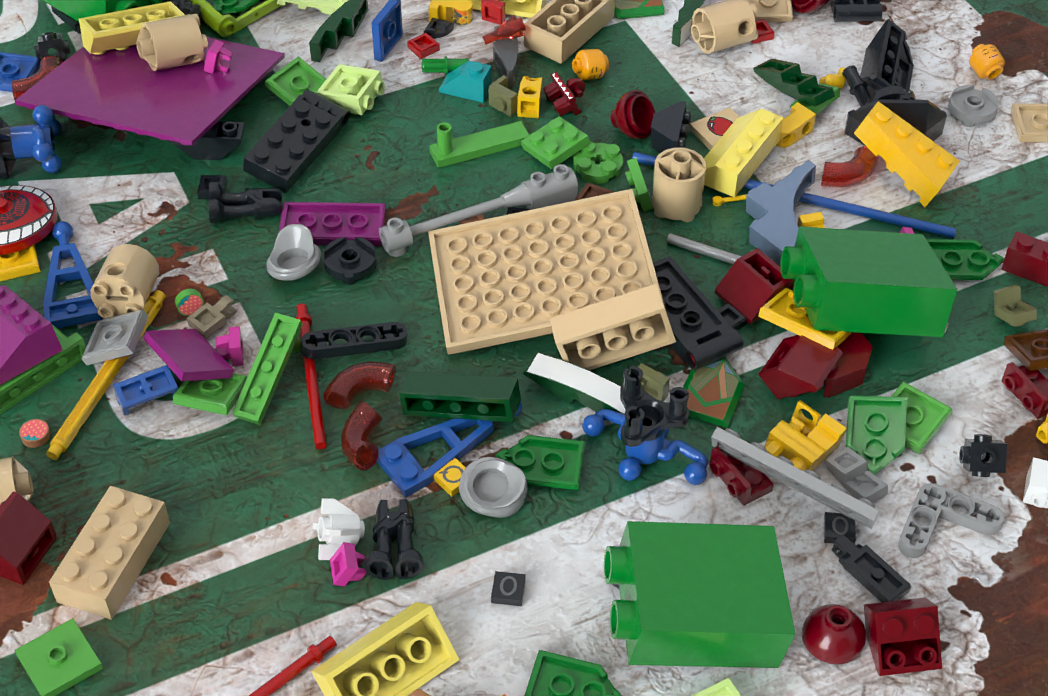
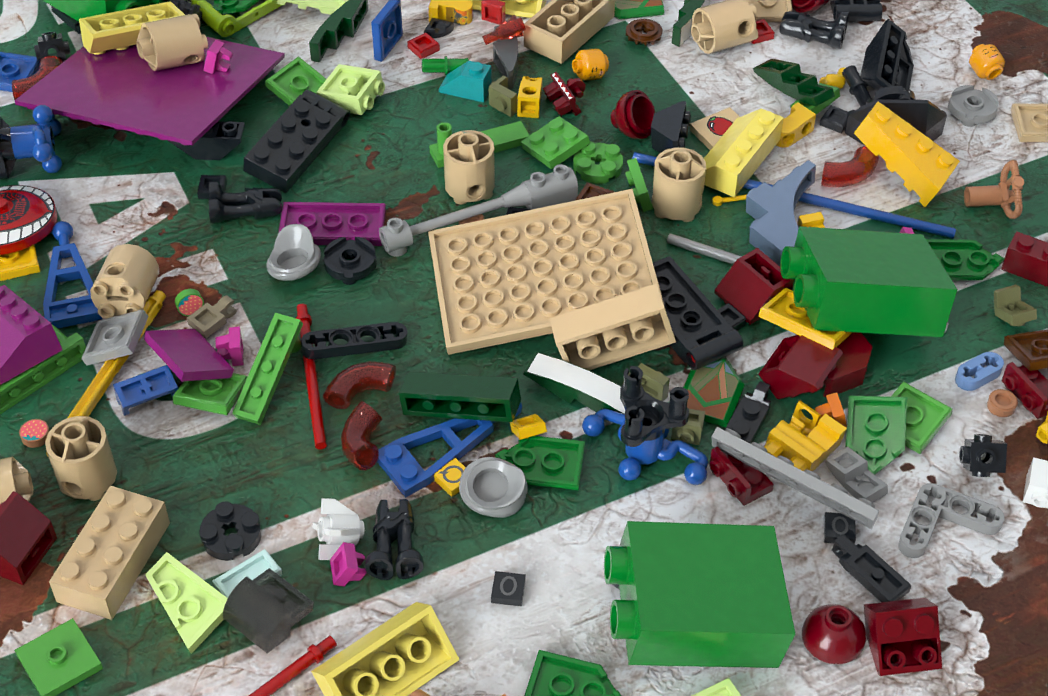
none -> tan cylinder [45,416,117,501]
none -> yellowish green wing [145,552,235,654]
none -> black plate [199,501,262,561]
none -> light aqua tile [212,549,282,605]
none -> clear smoke brick [223,568,314,653]
none -> tan cylinder [443,130,495,205]
none -> yellow tile [510,414,547,440]
none -> reddish brown gear [626,19,663,46]
none -> olive bracket [671,409,705,445]
none -> black hinge [725,381,771,444]
none -> black piece [779,11,849,49]
none -> orange tile [815,392,847,431]
none -> black tile [820,105,848,134]
none -> medium blue beam [955,352,1004,391]
none -> nougat piece [964,160,1024,219]
none -> nougat tile [987,389,1018,417]

